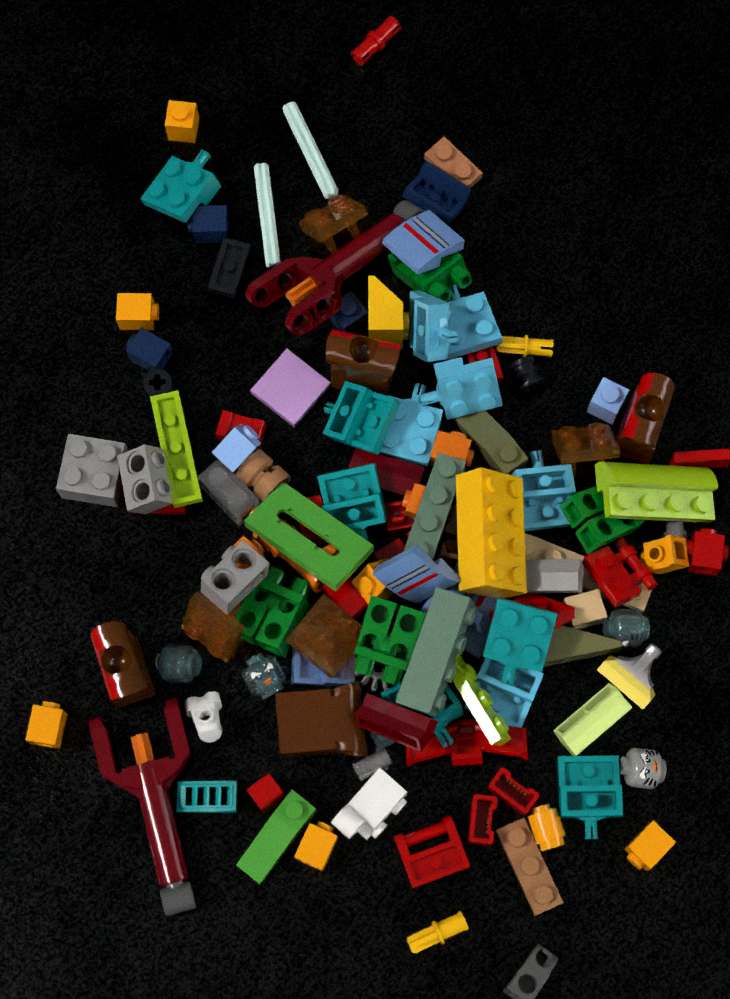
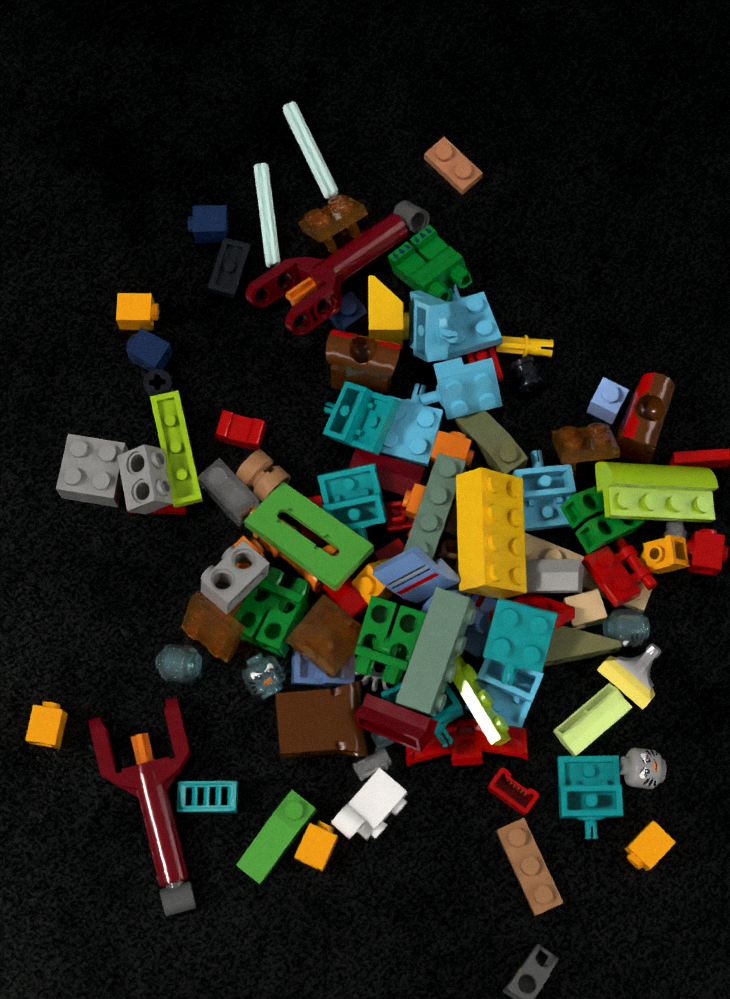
reddish brown piece [90,621,156,709] -> none
teal plate [140,150,221,223] -> none
light orange brick [165,100,199,143] -> none
white plate [184,691,222,742] -> none
light blue brick [211,423,261,472] -> none
red piece [246,773,285,815] -> none
lavender tile [250,349,331,428] -> none
red pin [351,16,401,65] -> none
medium blue slope [382,210,465,275] -> none
red plate [394,815,470,889] -> none
dark blue bracket [402,161,472,225] -> none
yellow axle [407,911,469,953] -> none
red piece [468,794,498,846] -> none
light orange brick [528,804,566,851] -> none

